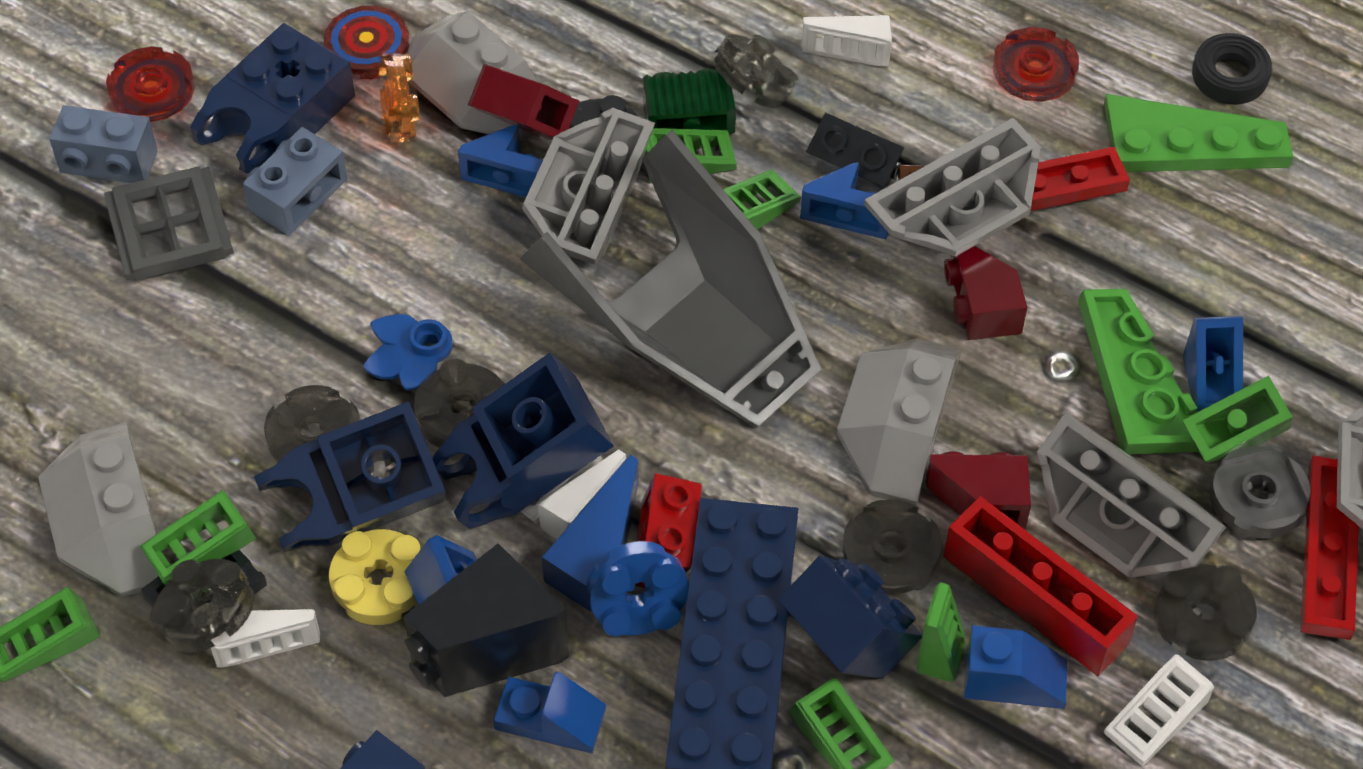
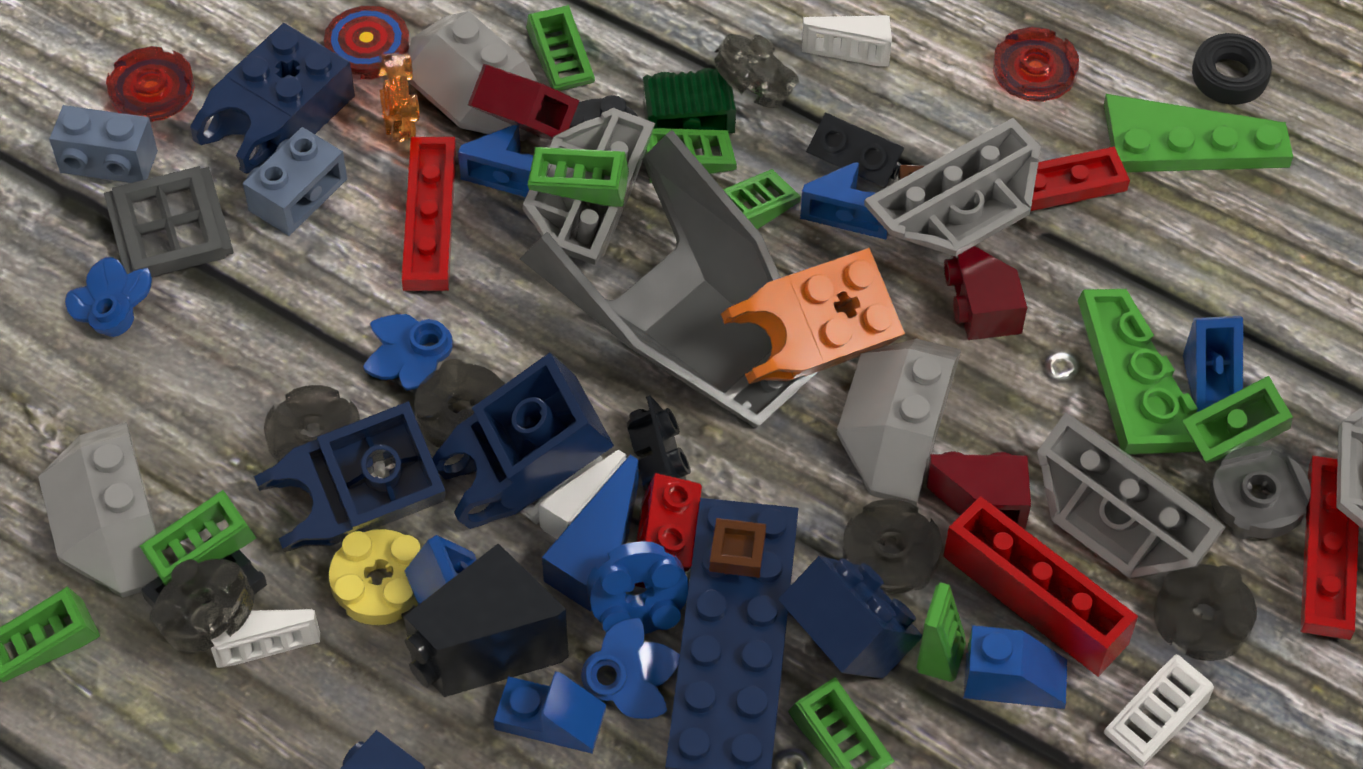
none -> blue plate [65,257,152,337]
none -> red plate [402,137,456,291]
none -> bright green slope [526,5,595,91]
none -> bright green slope [527,147,629,207]
none -> blue plate [581,618,680,719]
none -> black hinge [627,395,691,492]
none -> reddish brown plate [709,518,767,578]
none -> orange brick [721,248,905,384]

